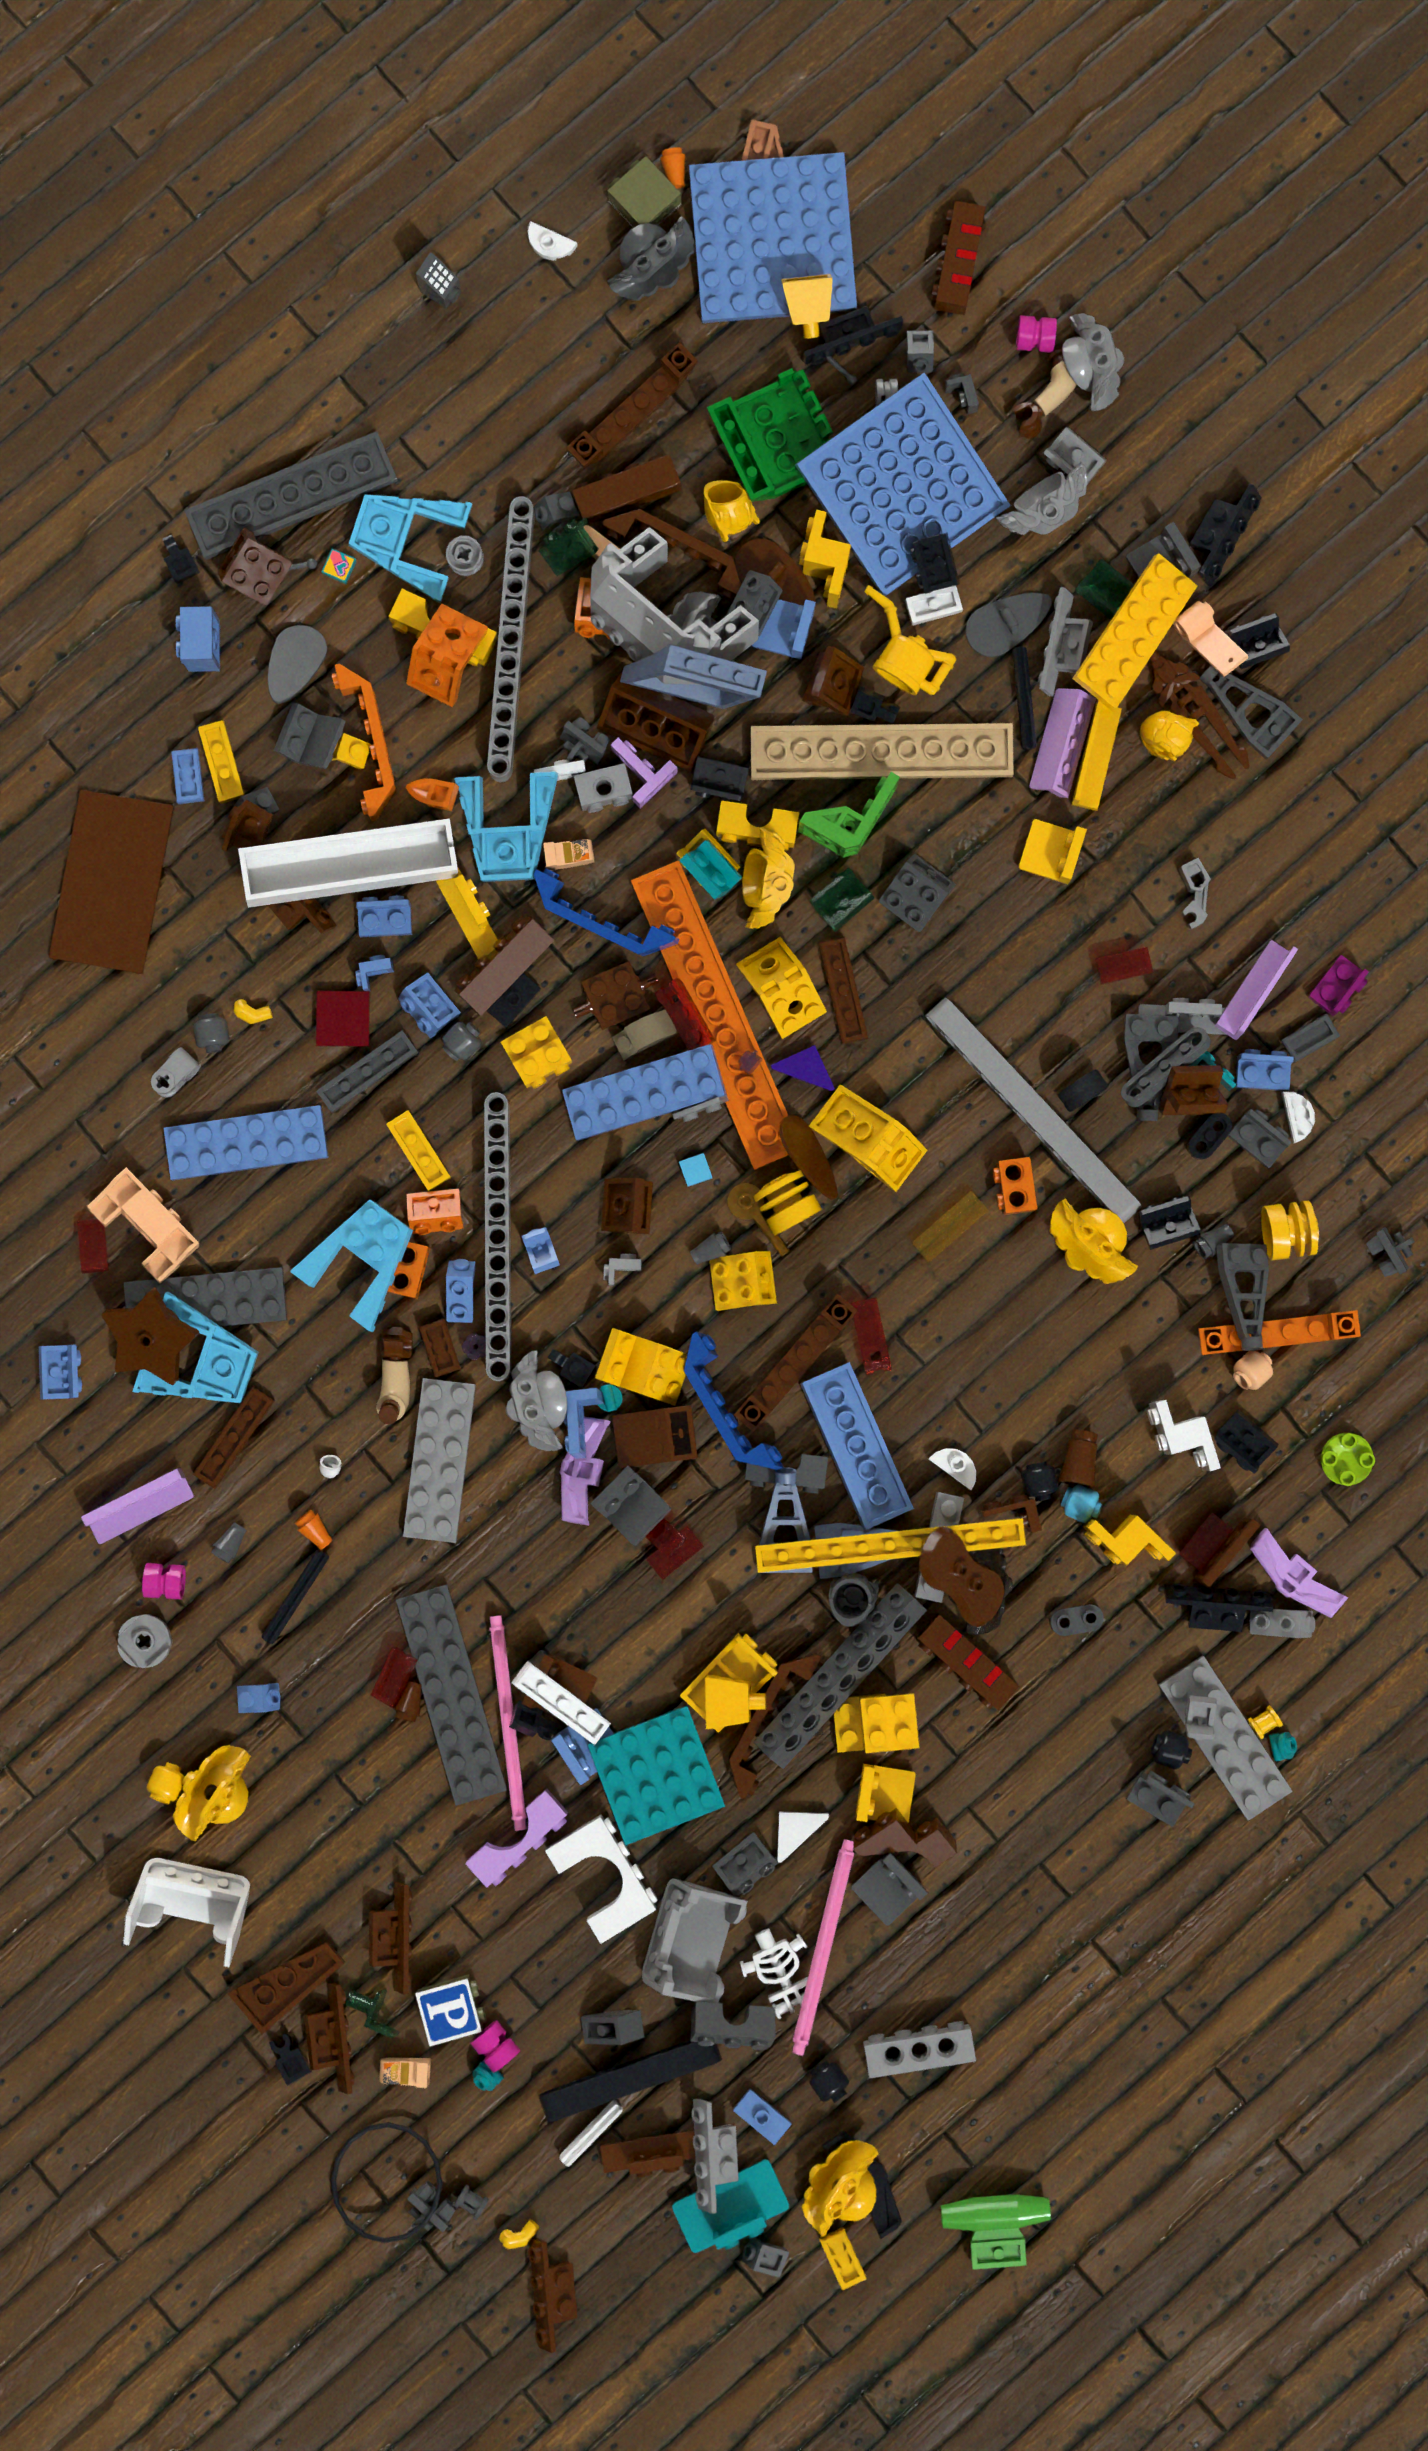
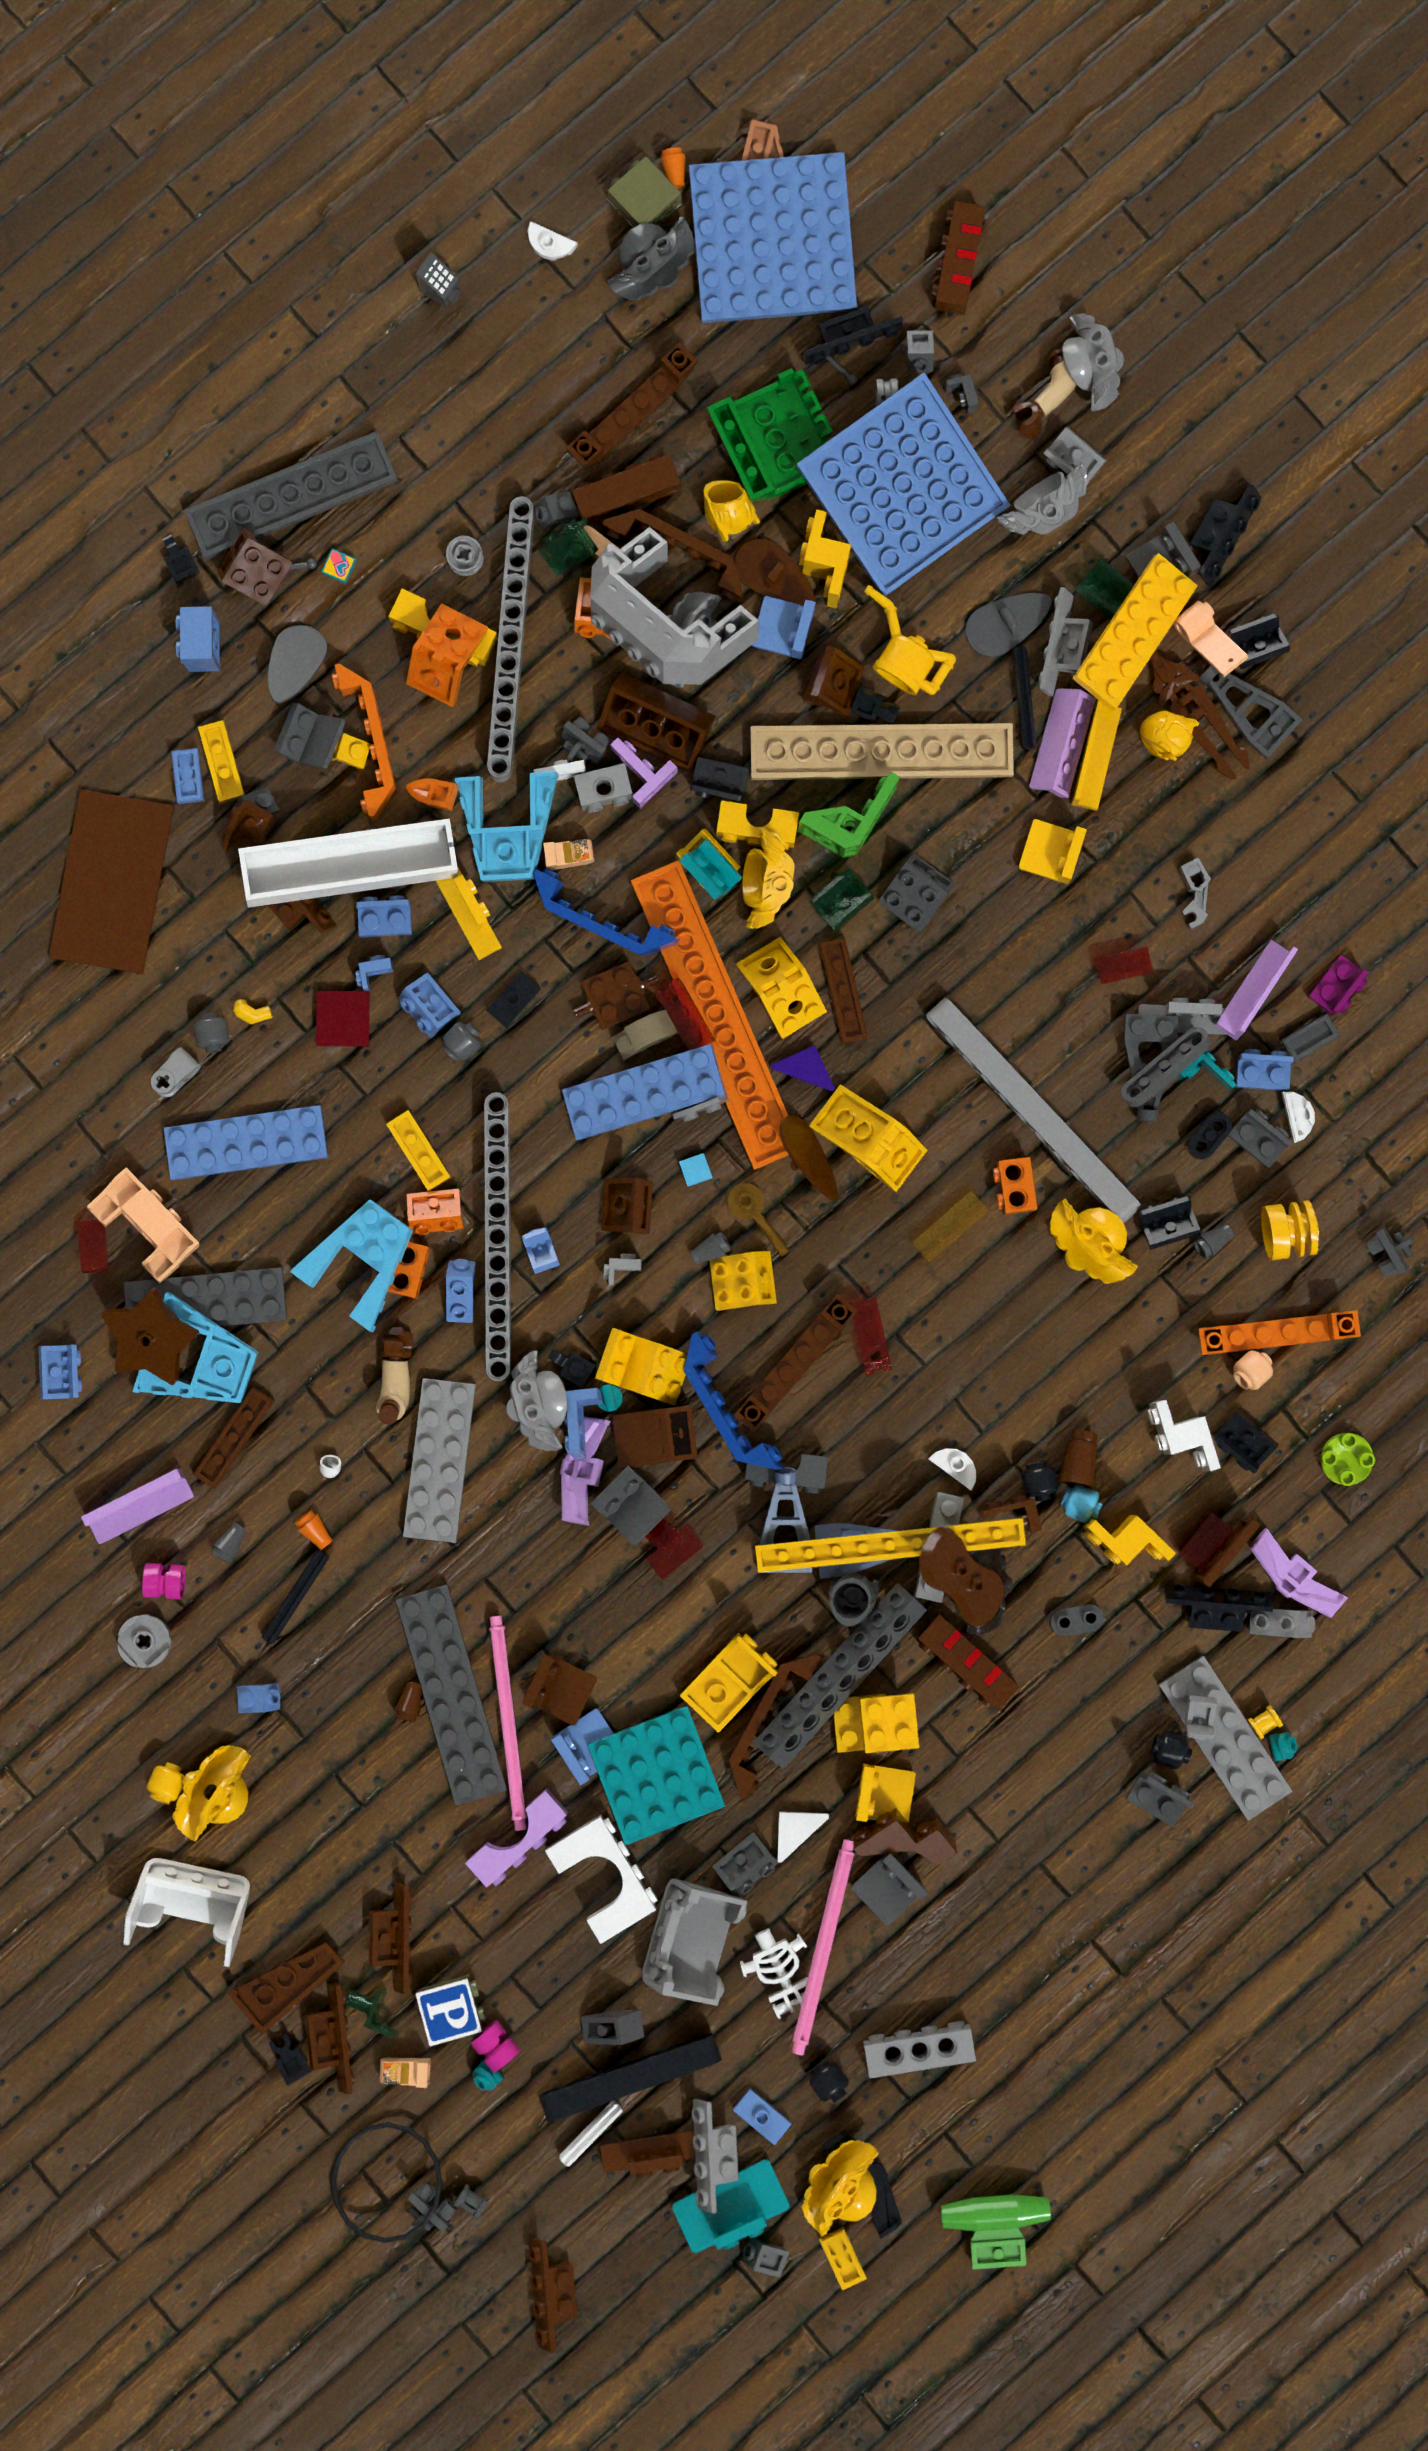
dark grey plate [316,1030,418,1113] -> none
medium azure wing [349,495,472,603] -> none
clear red plate [371,1647,418,1708] -> none
reddish brown plate [419,1319,461,1377] -> none
reddish brown brick [454,916,554,1016] -> none
clear purple plate [462,1334,486,1360] -> none
yellow arm [499,2219,540,2249] -> none
yellow plate [501,1016,573,1089] -> none
black plate [509,1701,558,1741] -> none
white tile [511,1661,611,1745] -> none
sand blue windscreen [620,645,767,709] -> none
dark grey arch [691,2001,776,2050] -> none
yellow torso [705,1675,766,1729] -> none
dark grey bracket [727,570,783,636] -> none
plate [738,1050,762,1075] -> none
yellow wheel [753,1170,822,1236] -> none
yellow torso [781,274,833,338] -> none
medium blue plate [800,1362,914,1530] -> none
white plate [905,585,963,626] -> none
black bracket [911,532,960,594] -> none
dark pink wheel [1016,315,1057,353] -> none
black tyre [1058,1069,1108,1112] -> none
reddish brown bracket [1159,1065,1228,1115] -> none
dark grey plate [1216,1243,1269,1351] -> none

